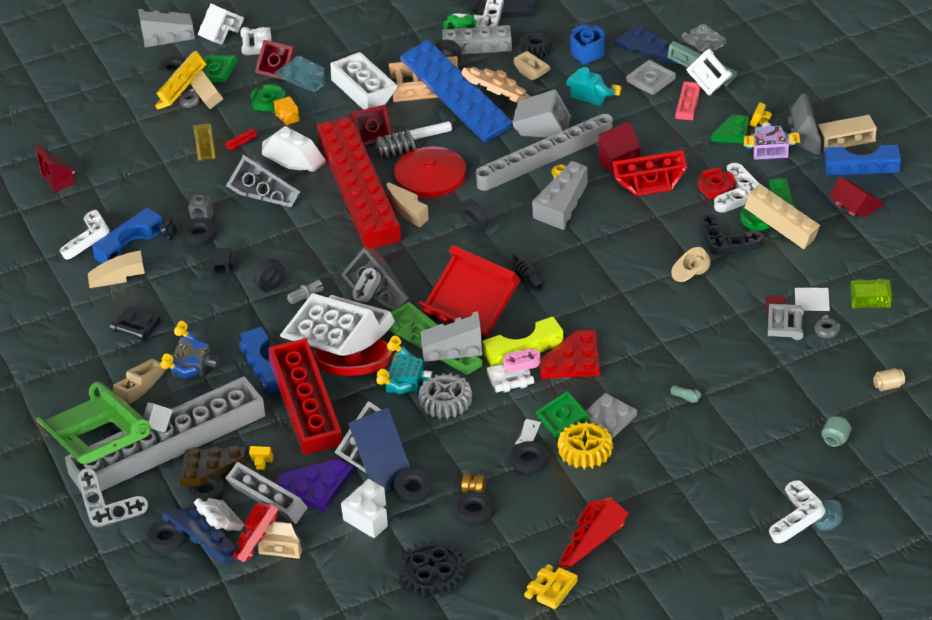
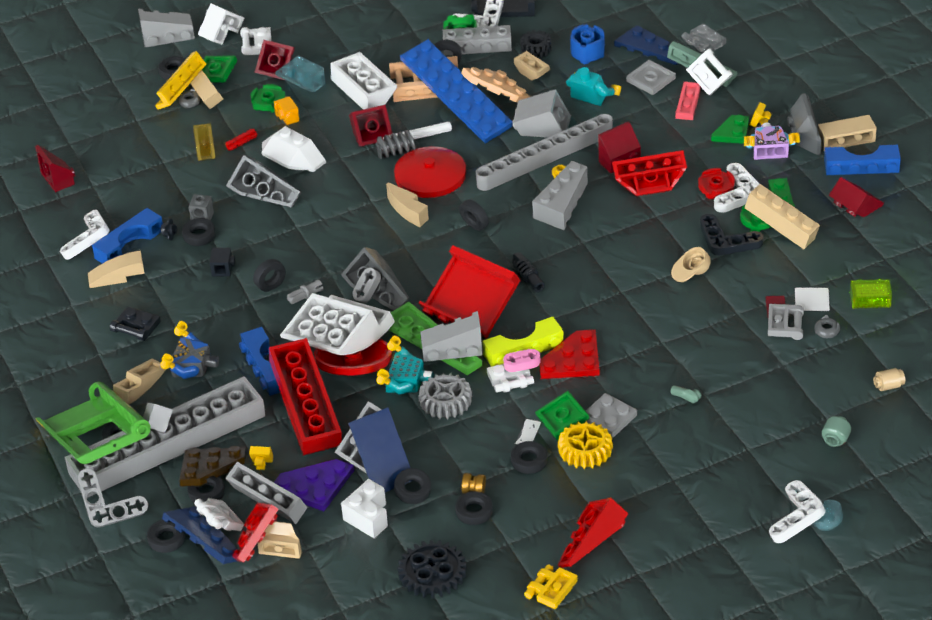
red brick [317,117,401,249] -> none

